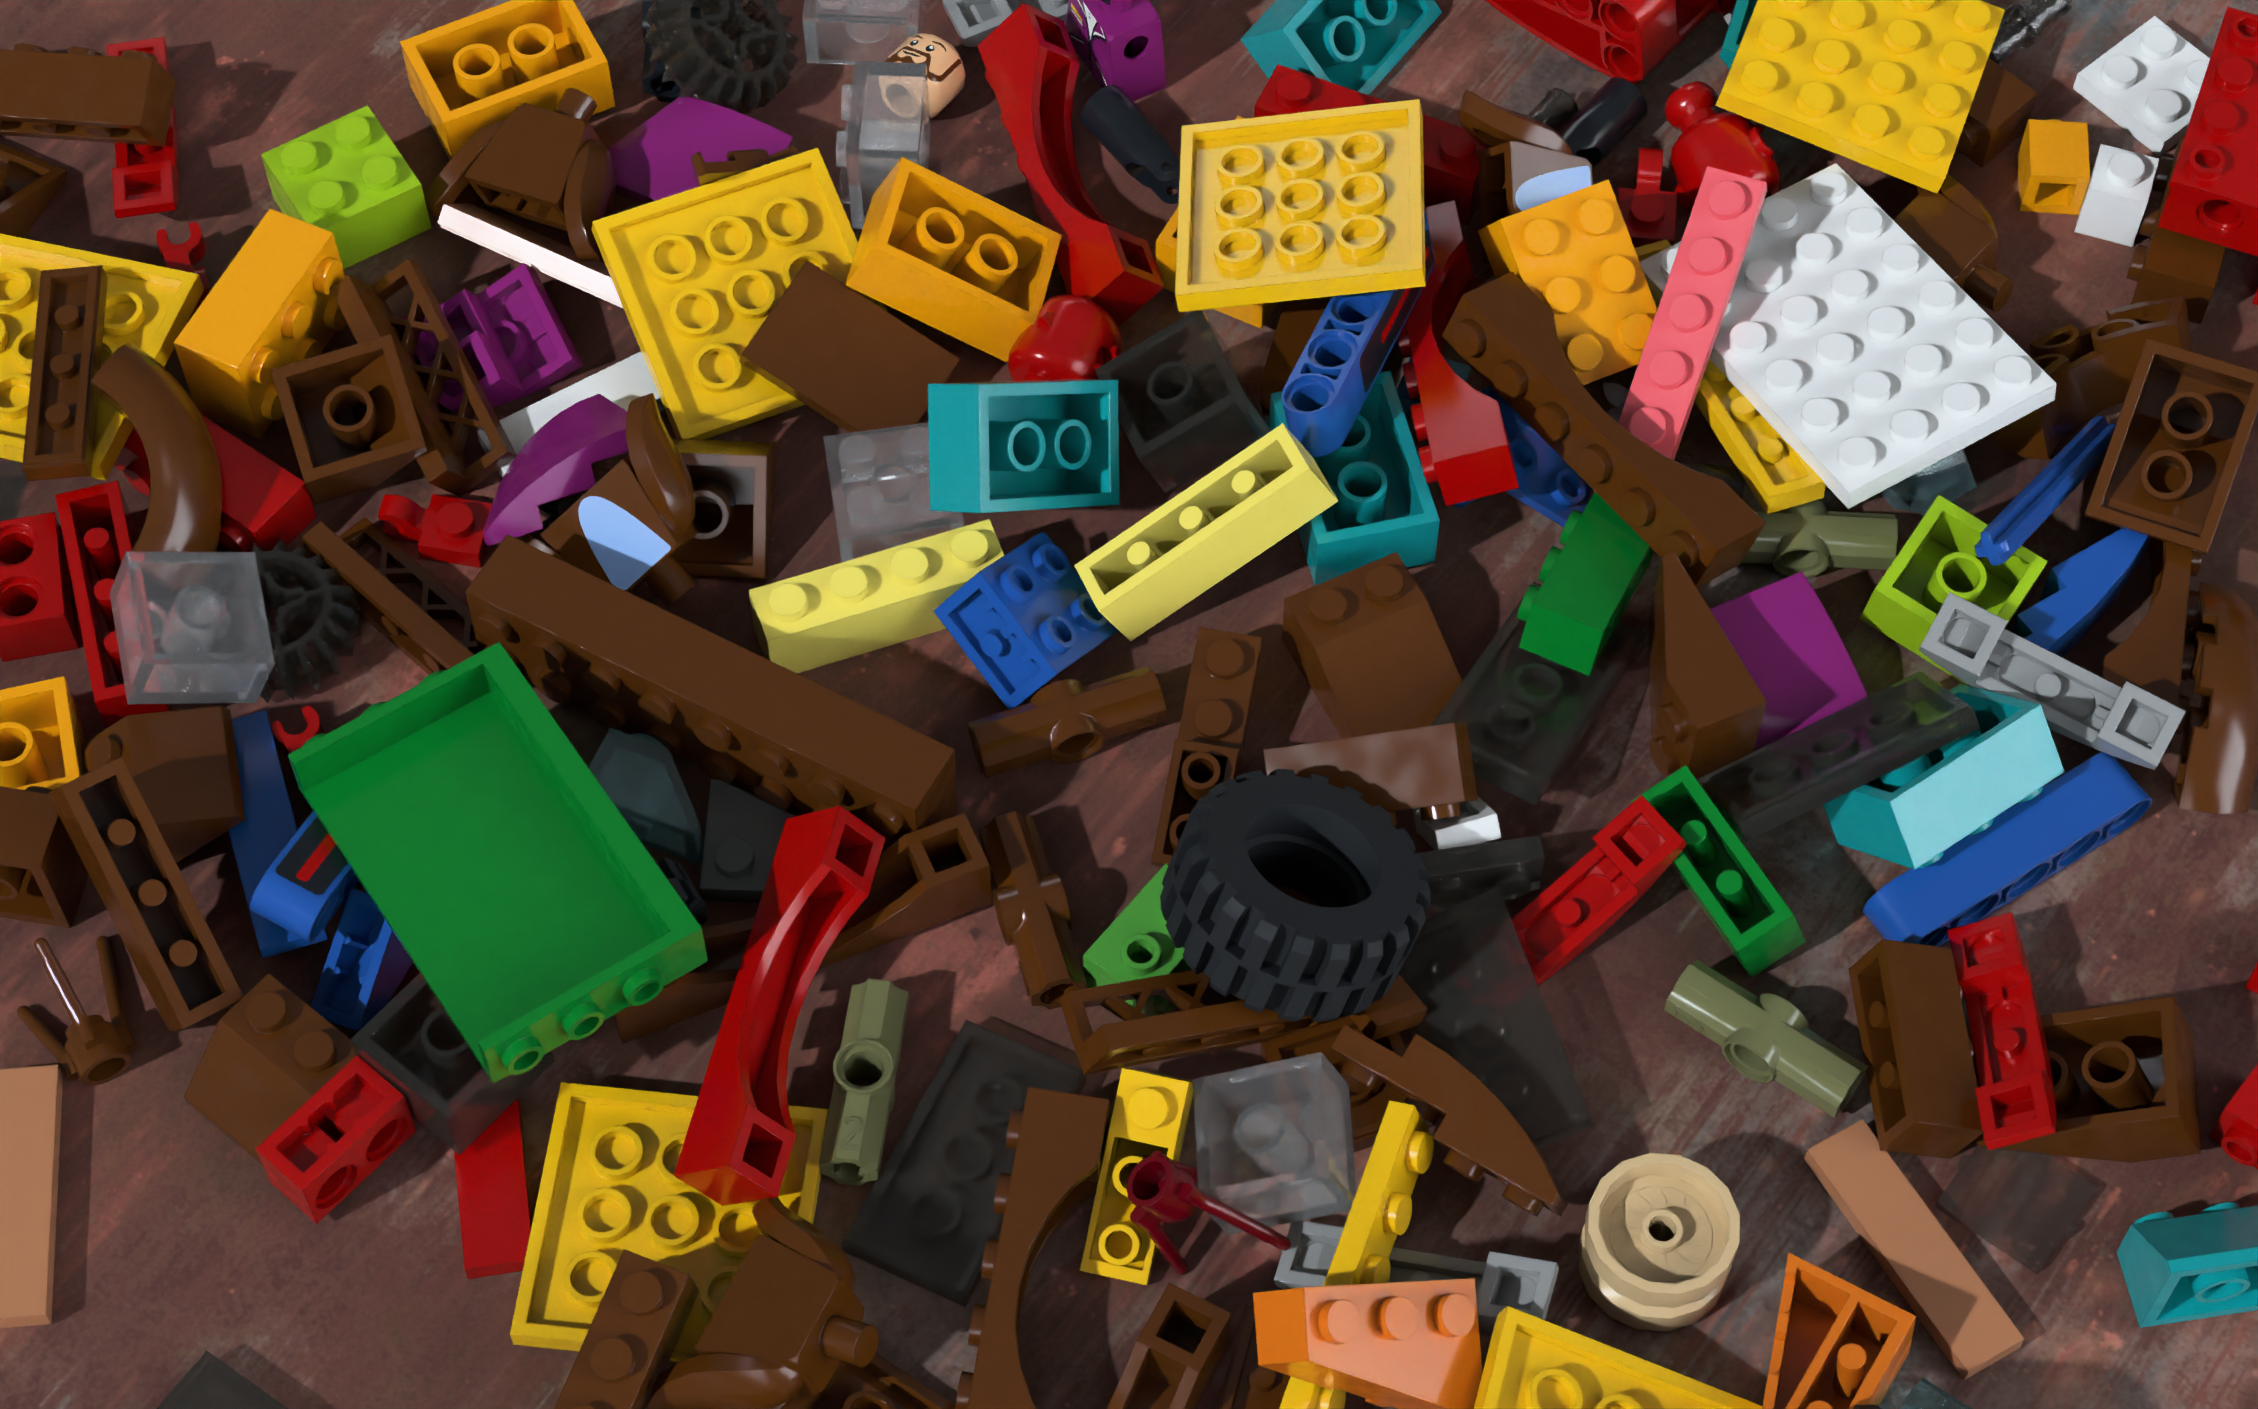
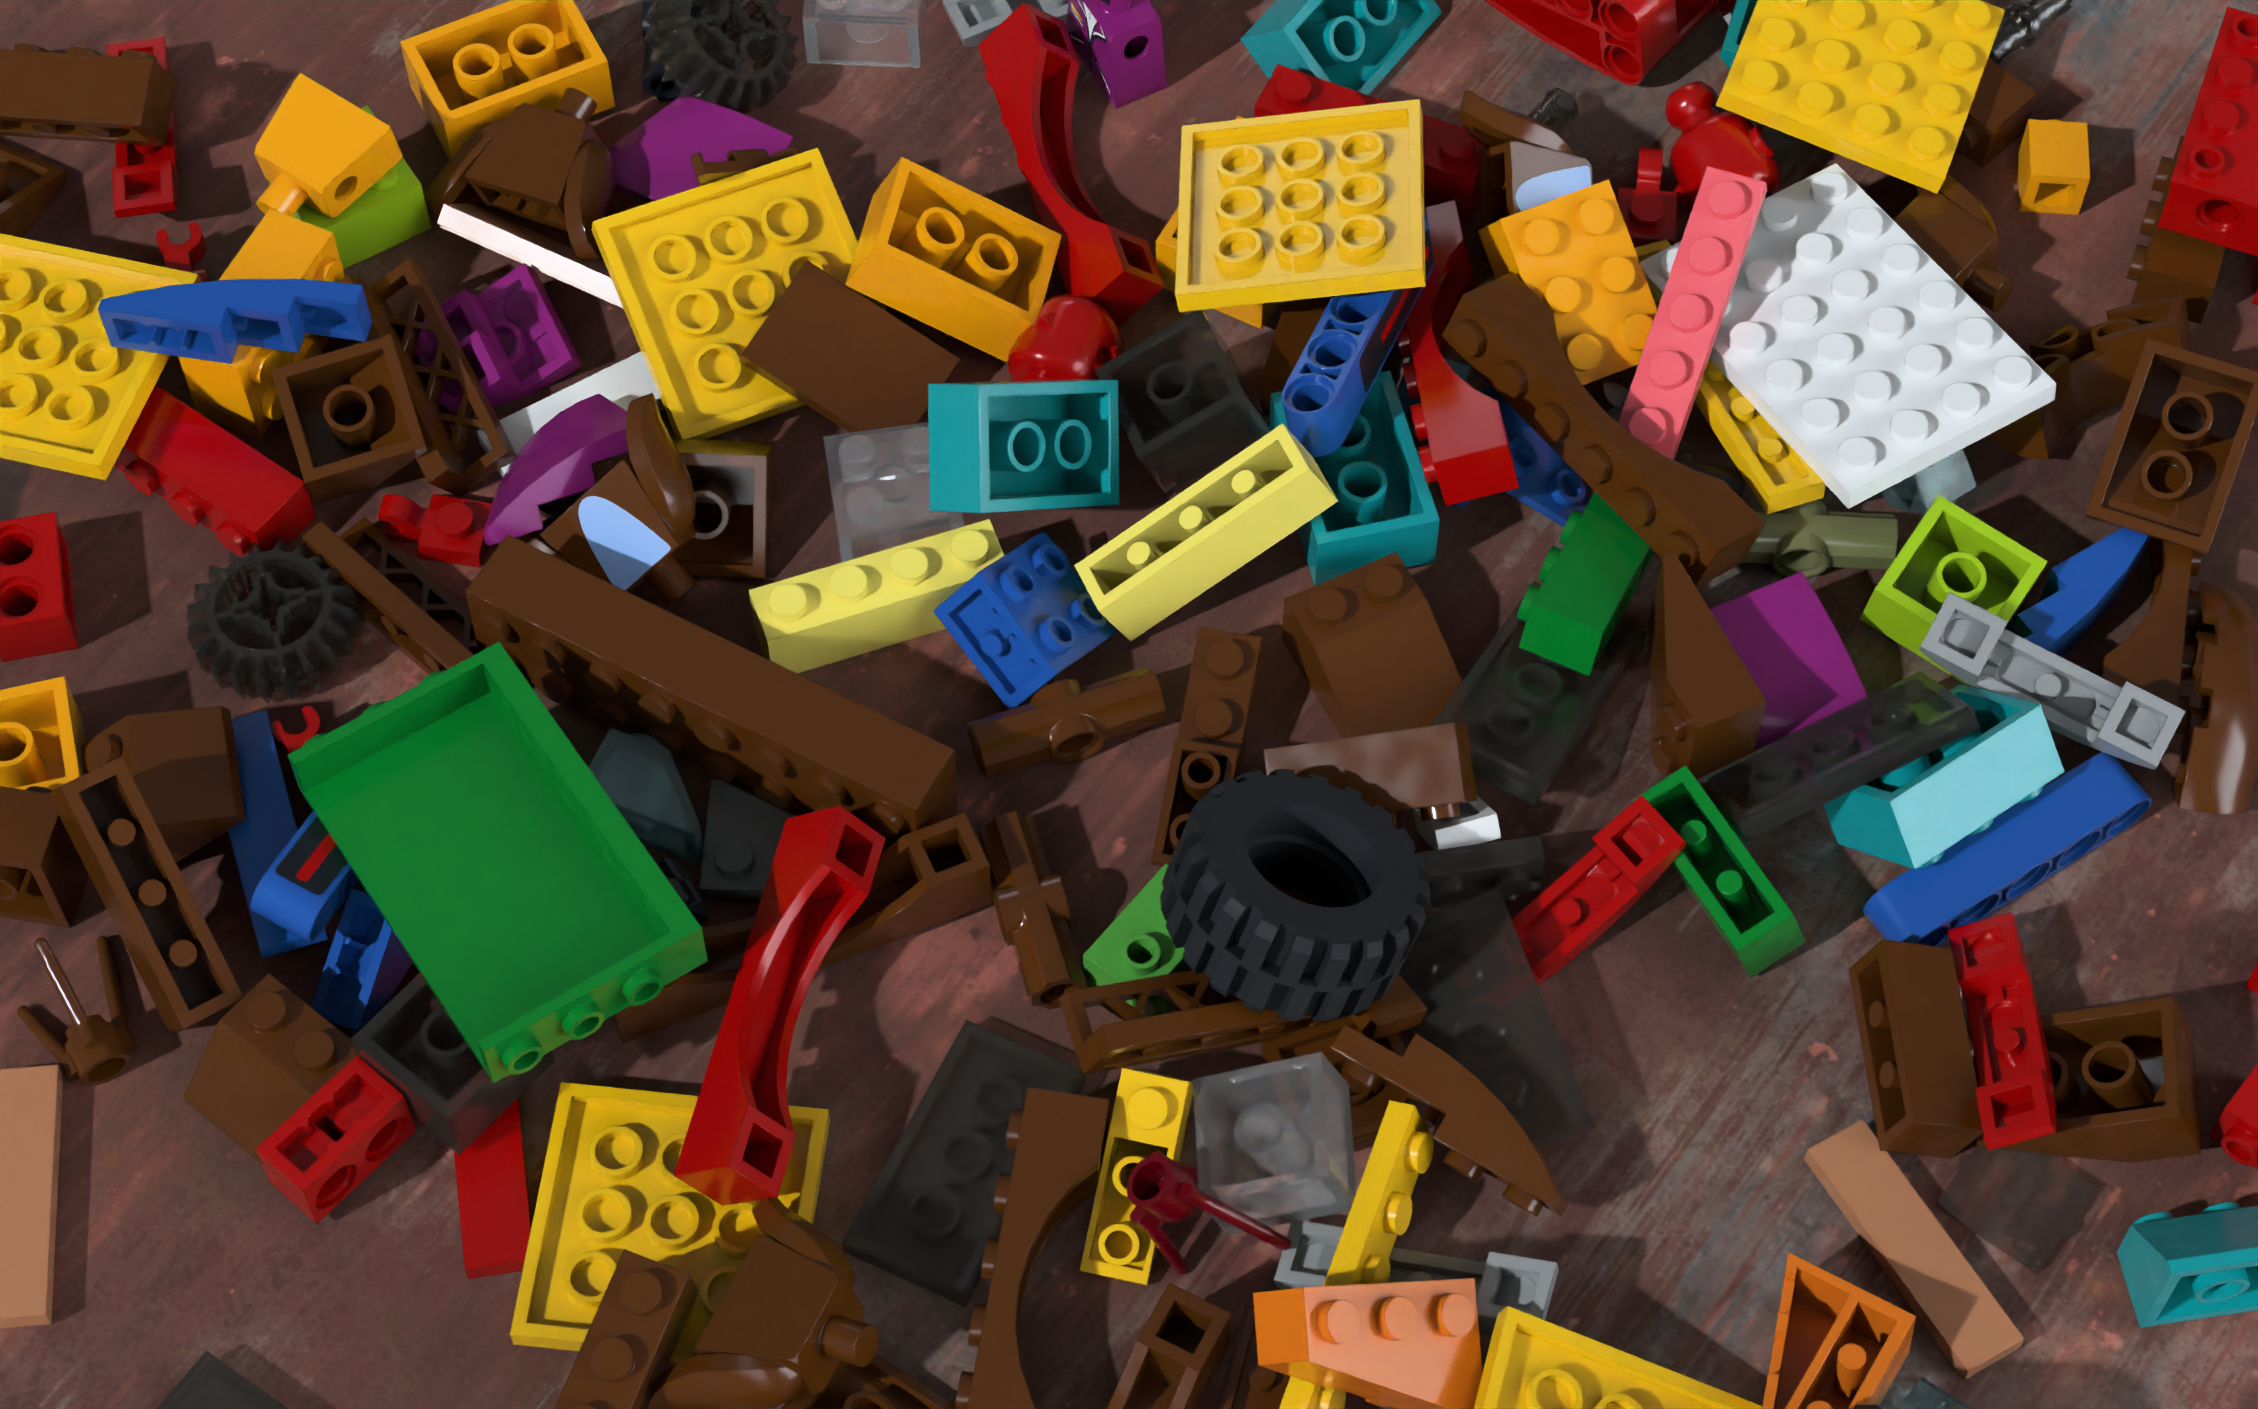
reddish brown tile [22,265,108,481] -> none
red brick [55,480,172,728] -> none
reddish brown brick [90,342,223,600] -> none
clear brick [110,551,275,704] -> none
olive piece [819,978,909,1186] -> none
clear brick [836,61,931,229] -> none
light nougat head [879,33,966,120] -> none
black piece [1080,85,1180,204] -> none
black piece [1557,77,1648,169] -> none
tan wheel [1578,1153,1740,1332] -> none
olive piece [1664,959,1868,1118] -> none
blue axle [1974,416,2116,565] -> none
white plate [2073,16,2210,157] -> none
white brick [2074,144,2159,247] -> none
none -> blue slope [98,279,372,364]
none -> light orange torso [254,73,403,218]

